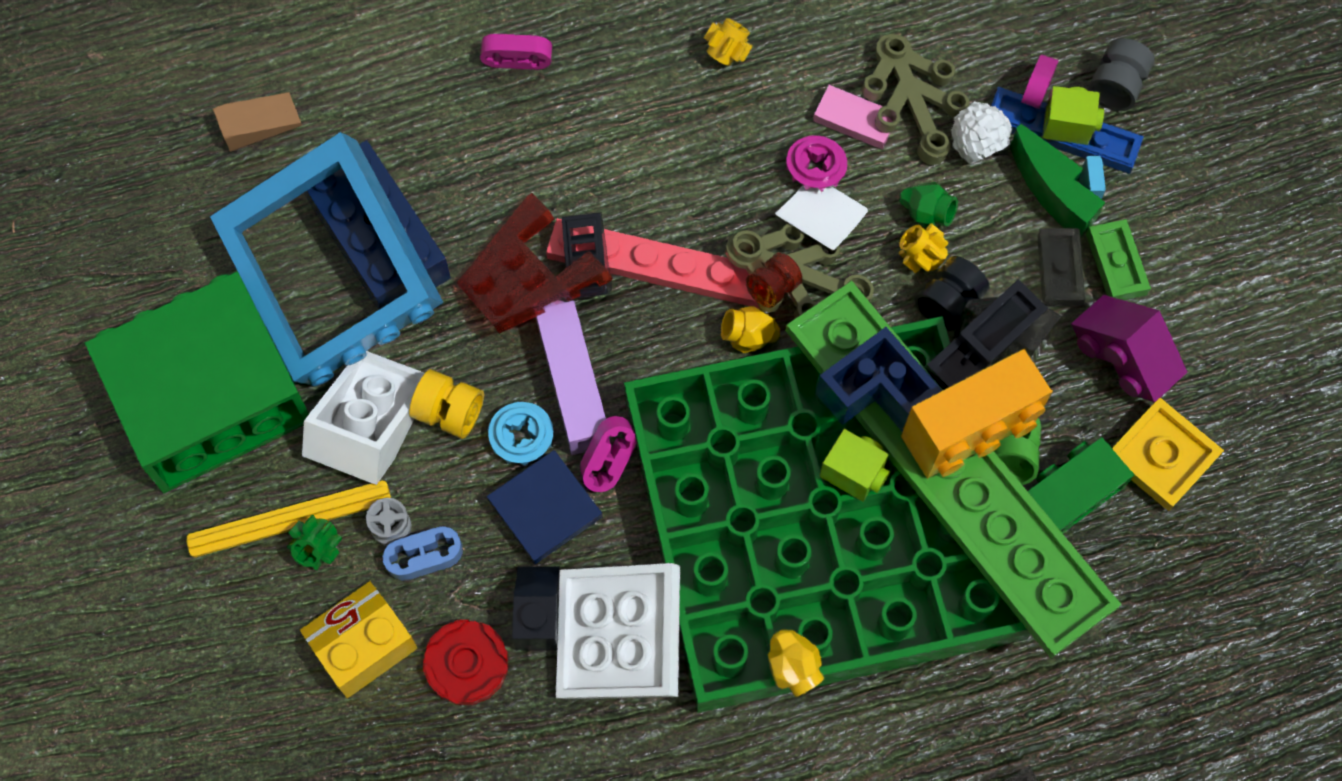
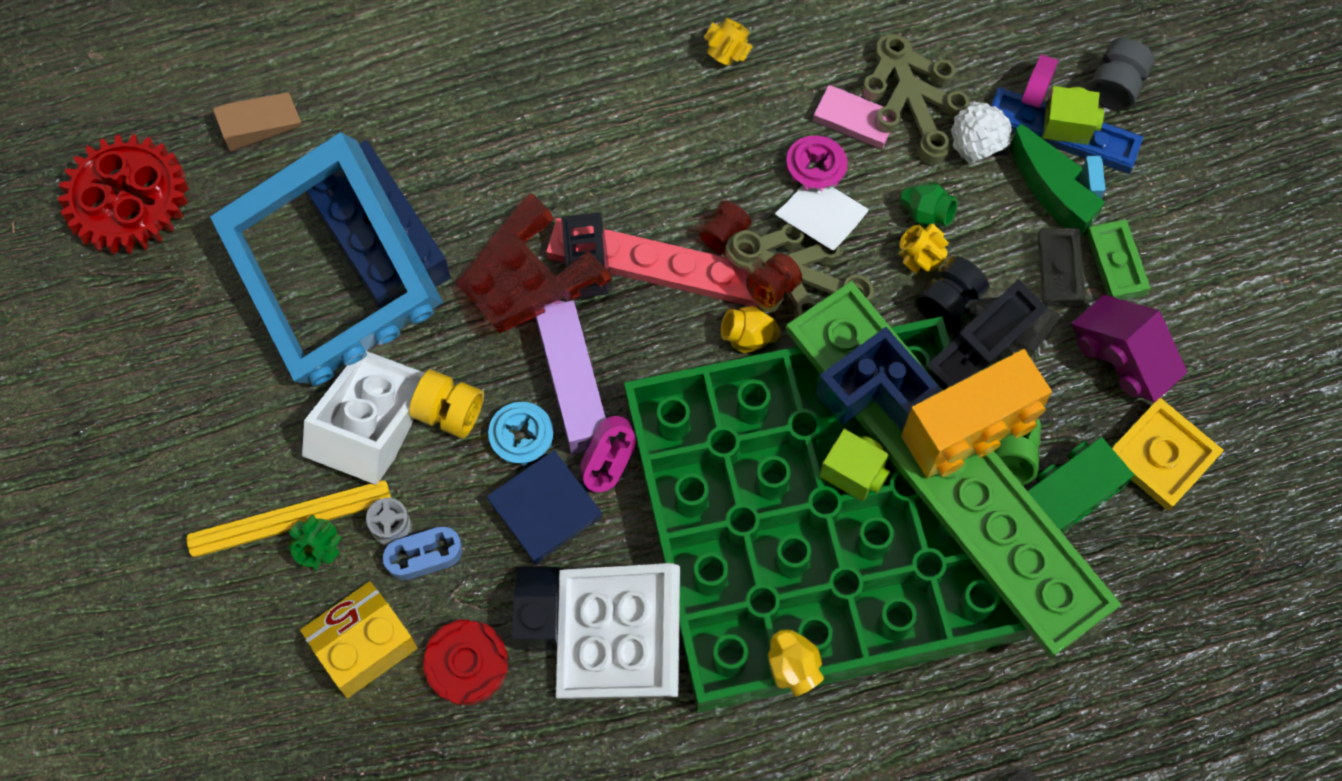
green brick [85,271,309,494] -> none
dark pink beam [480,34,553,70] -> none
none -> red gear [58,134,189,254]
none -> clear red wheel [698,200,752,255]

